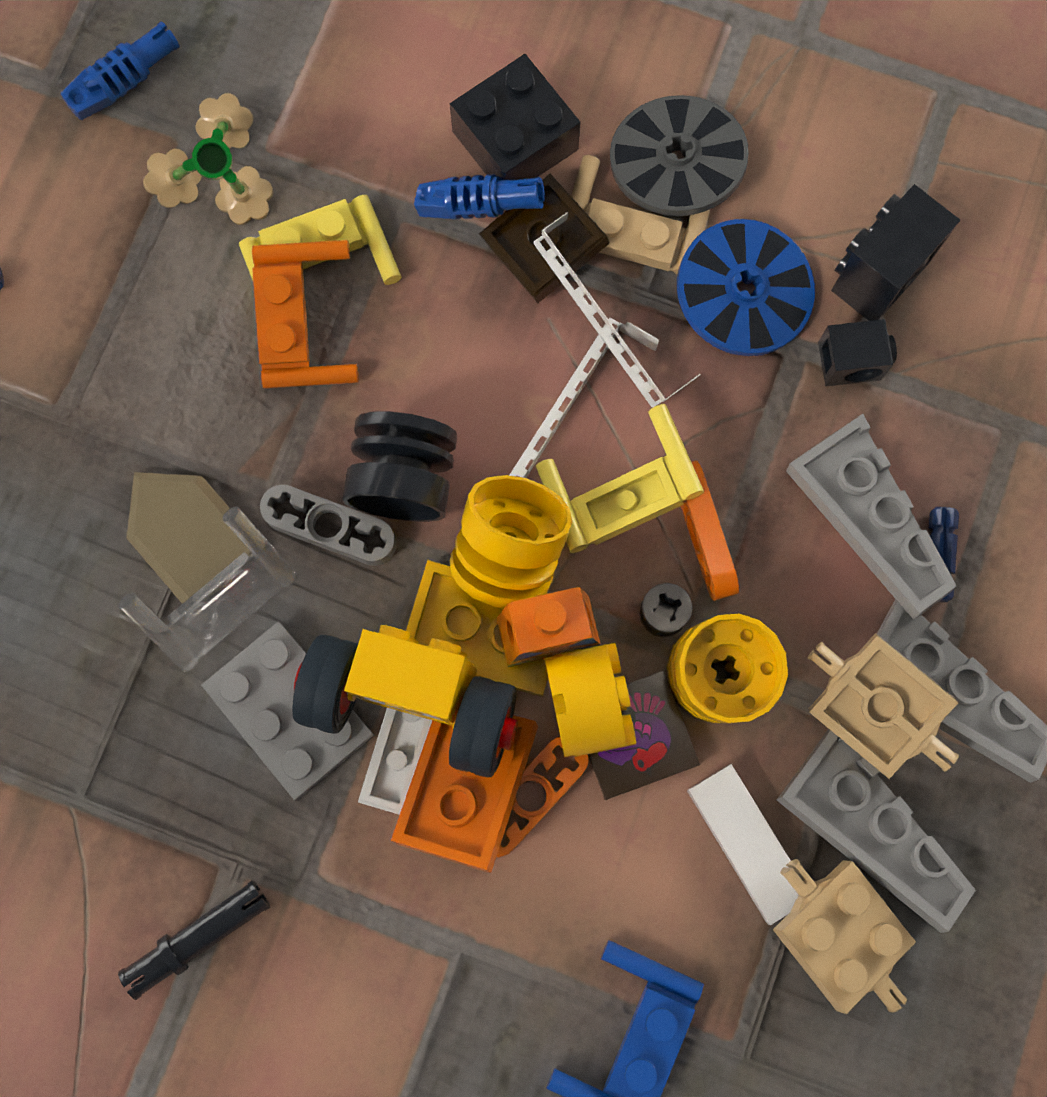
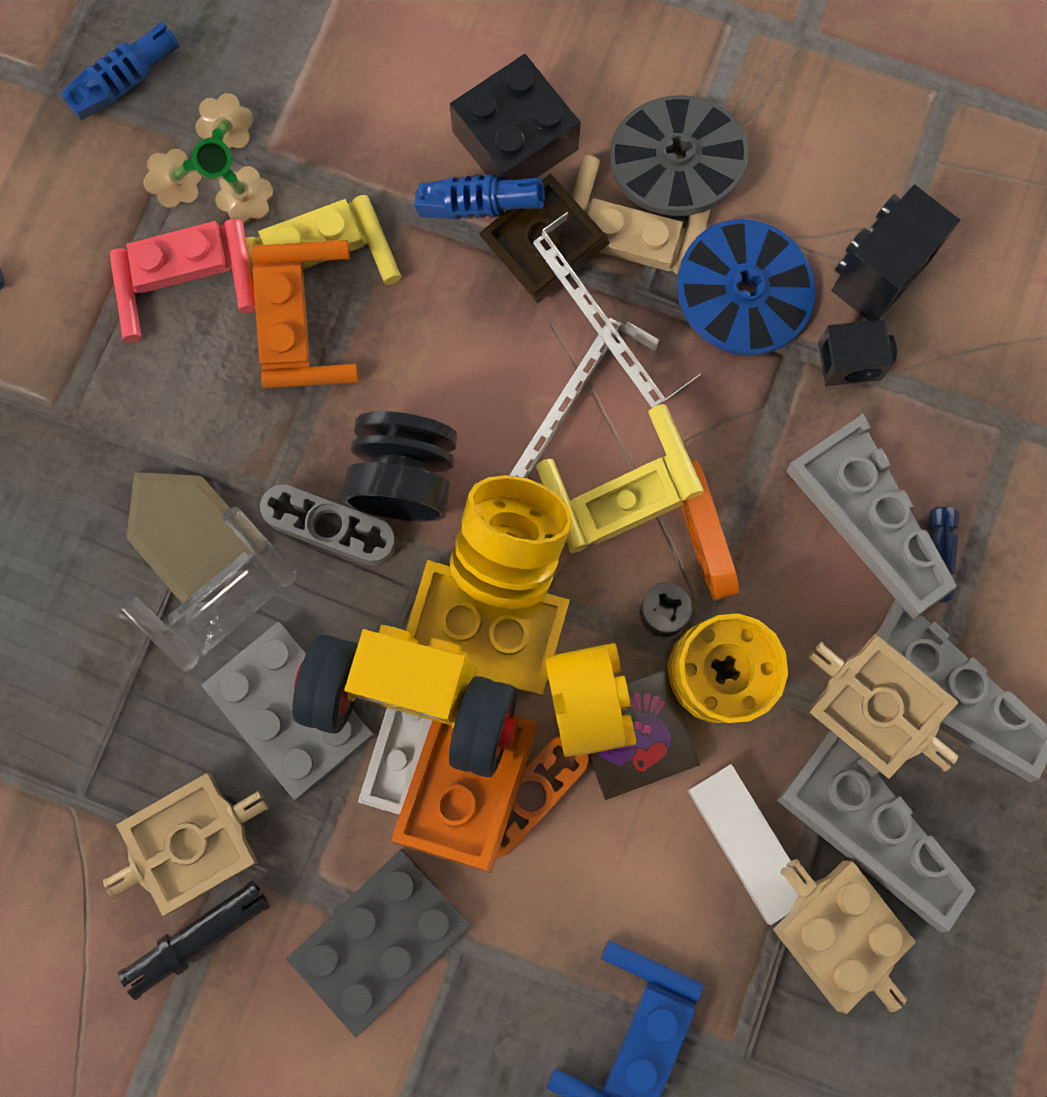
orange torso [497,587,601,667] -> none
none -> tan plate [103,773,269,916]
none -> coral plate [109,219,255,342]
none -> dark grey plate [286,849,471,1038]

